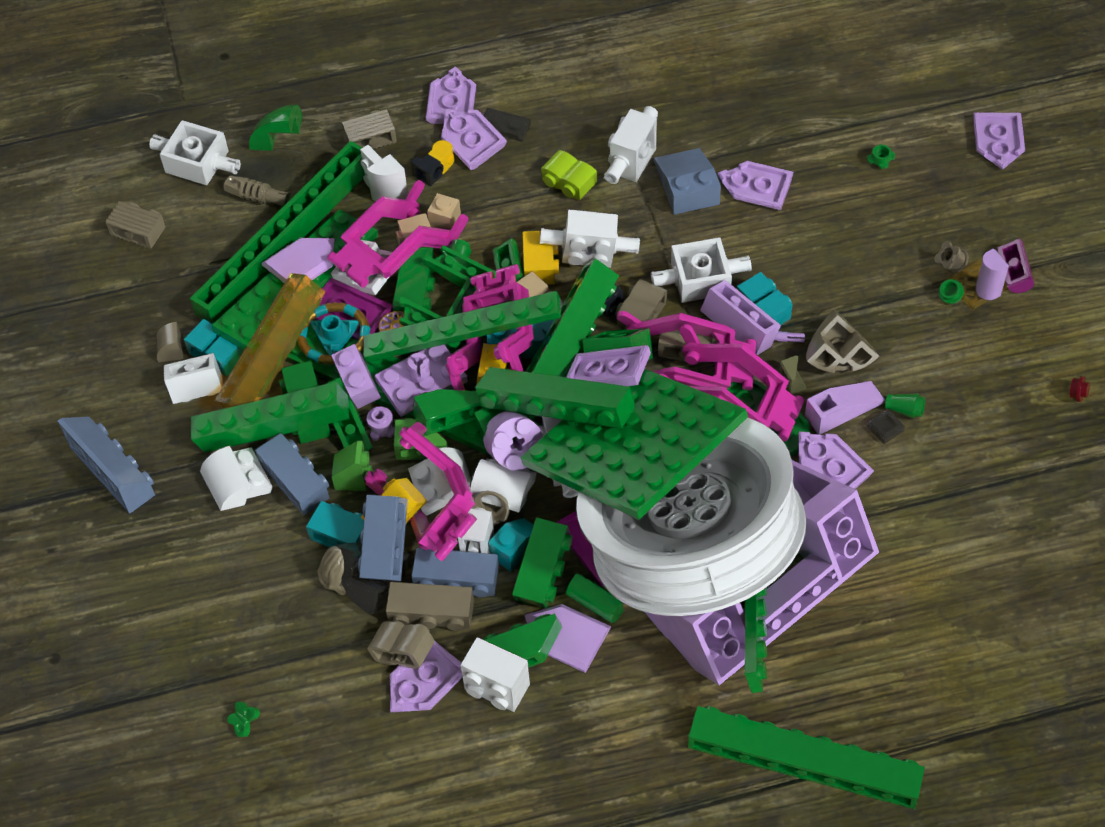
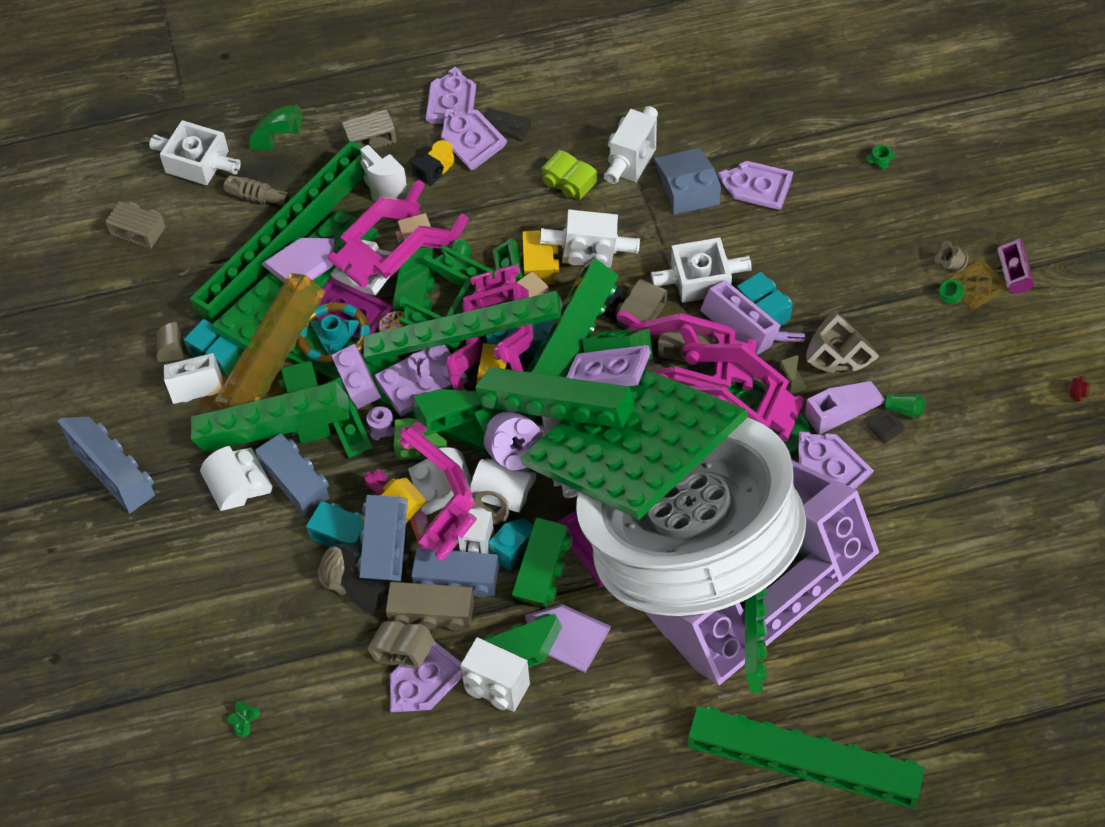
bright green slope [332,441,372,491] -> none
tan brick [427,193,461,230] -> none
green brick [566,574,624,624] -> none
lavender tile [973,113,1025,170] -> none
lavender brick [975,249,1009,300] -> none

